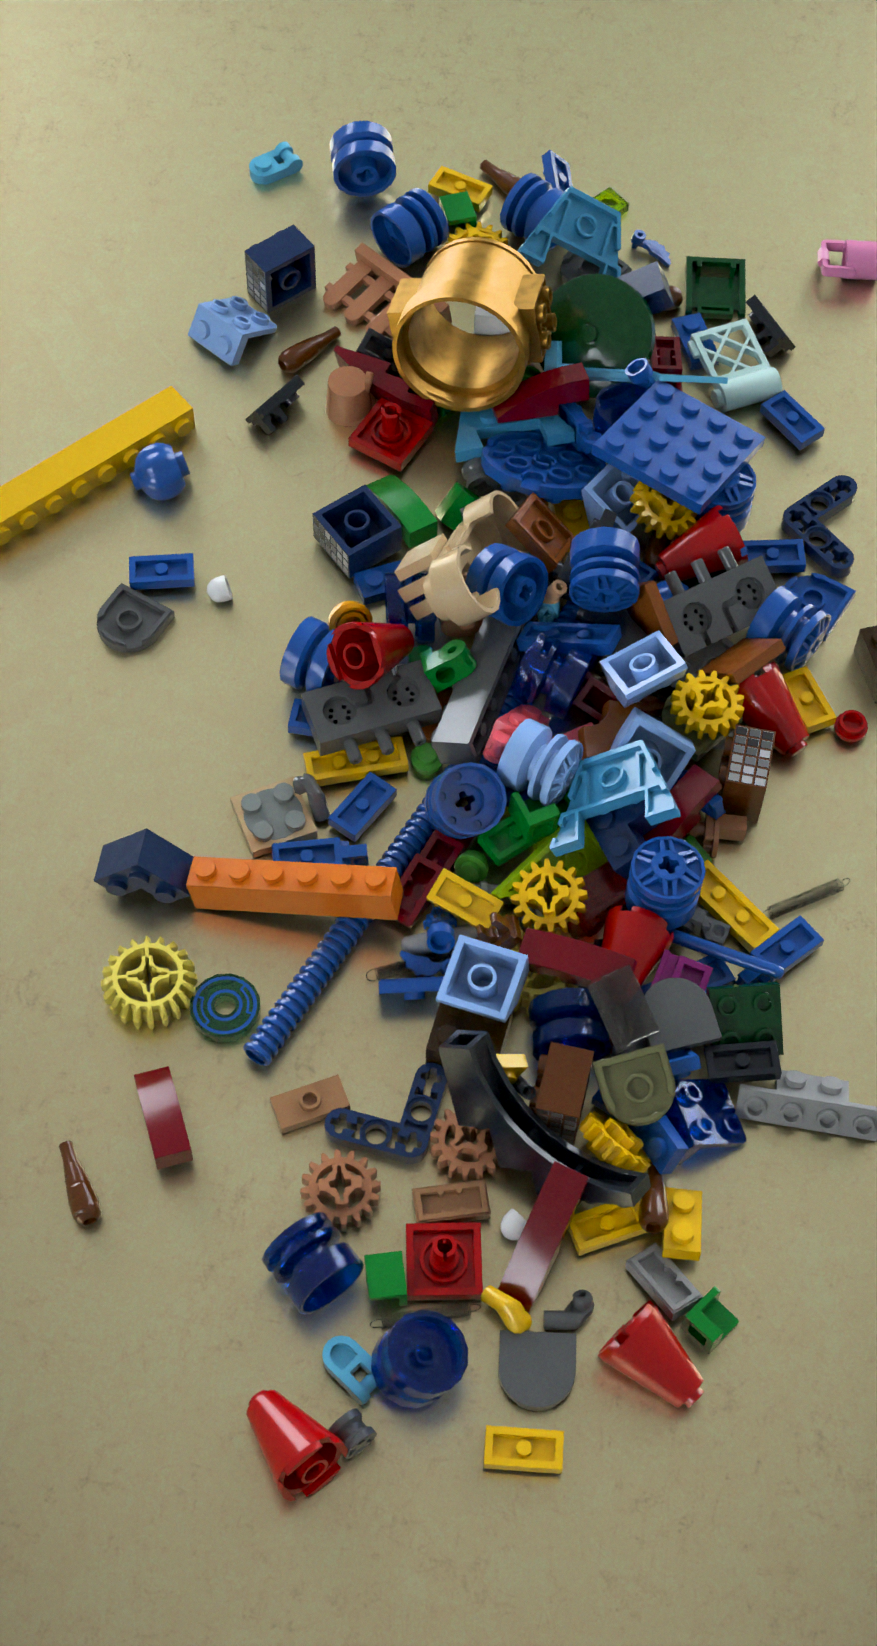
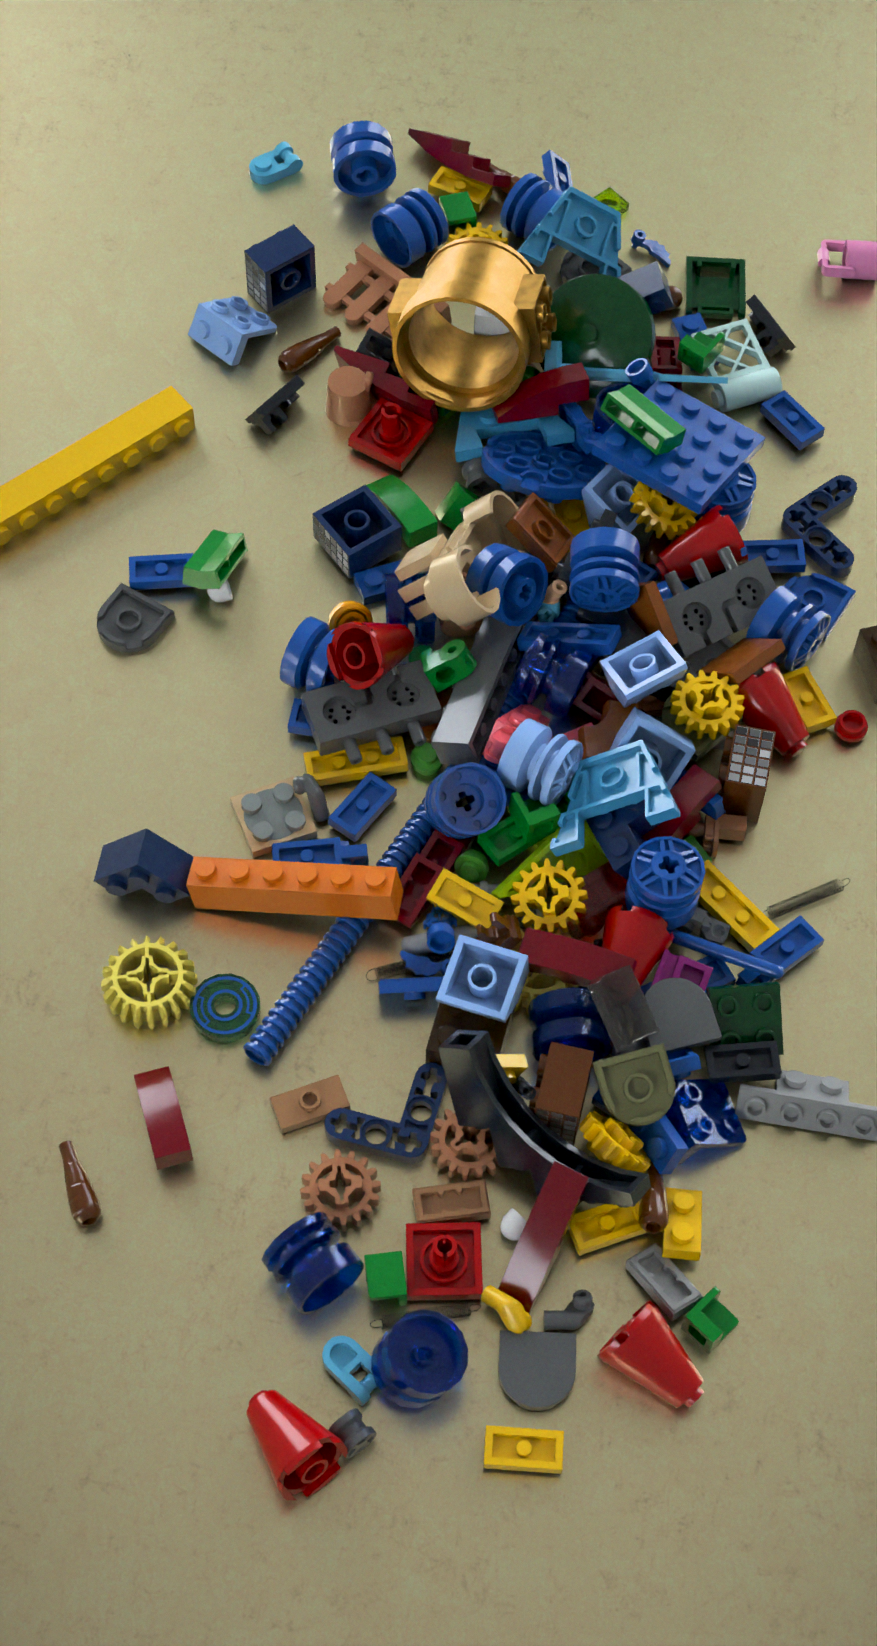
blue plant [130,443,190,501] -> none
none -> green piece [182,529,248,589]
none -> dark red slope [408,128,511,188]
none -> green piece [600,384,686,455]
none -> green panel [677,331,726,375]

